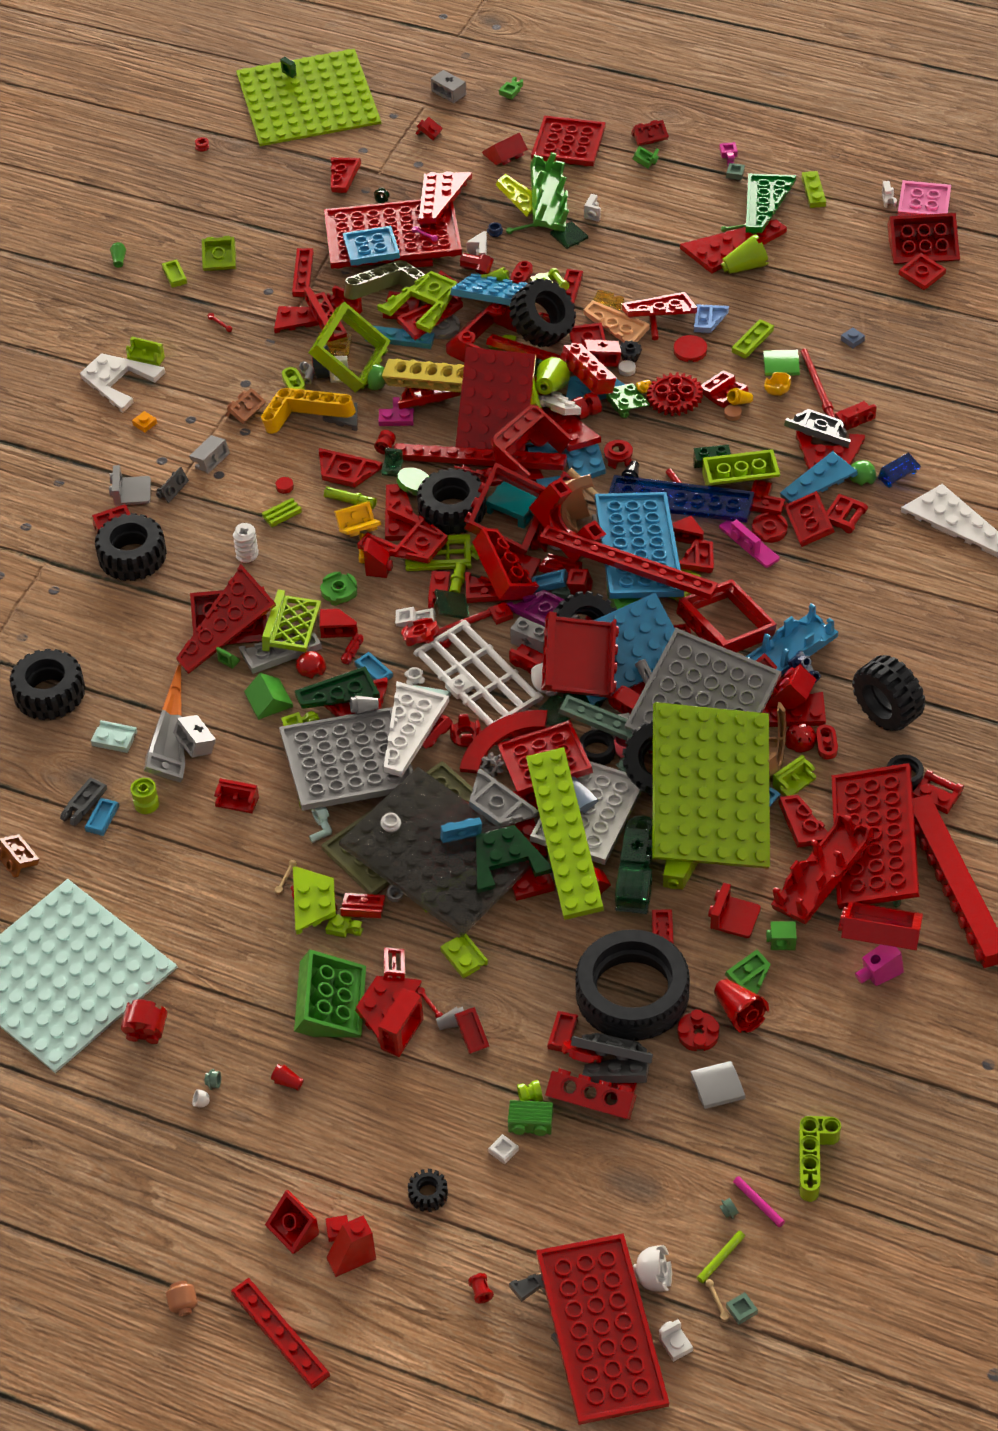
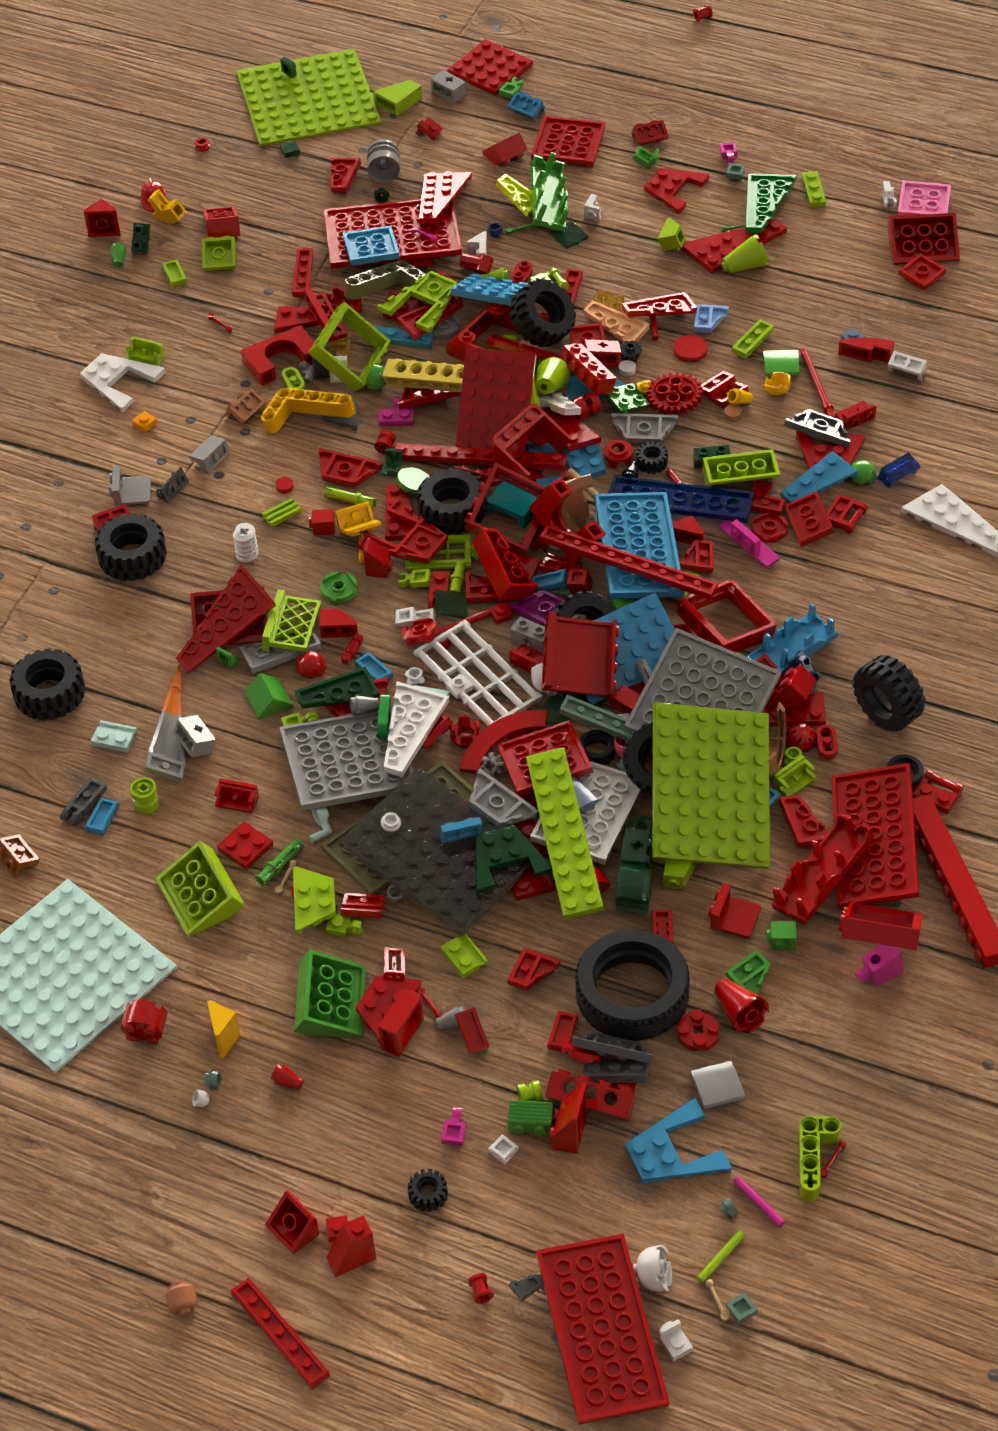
none -> red slope [84,199,121,237]
none -> dark green hips [131,223,151,254]
none -> red piece [140,178,167,212]
none -> yellow brick [147,189,187,224]
none -> lime slope [155,841,245,937]
none -> red slope [203,206,240,238]
none -> yellow slope [207,1000,240,1058]
none -> red plate [217,821,273,870]
none -> red arch [241,325,315,386]
none -> bright green pin [255,838,304,886]
none -> dark green tile [280,140,300,158]
none -> red brick [309,509,335,535]
none -> light grey wheel [367,139,400,183]
none -> lime slope [374,80,422,116]
none -> green beam [377,695,391,738]
none -> lime plate [398,569,431,588]
none -> dark pink plate [441,1108,466,1146]
none -> red plate [447,39,533,96]
none -> dark azure bracket [507,91,546,120]
none -> red wing [508,948,560,991]
none -> red slope [549,1082,587,1154]
none -> light grey wing [611,413,678,444]
none -> dark azure wing [625,1098,732,1184]
none -> black tyre [636,441,668,474]
none -> red wing [644,168,709,214]
none -> lime slope [658,218,686,251]
none -> red bush [693,4,713,22]
none -> lime plate [784,747,802,765]
none -> red hinge [820,1140,846,1178]
none -> red slope [838,337,895,363]
none -> white hinge [888,351,927,381]

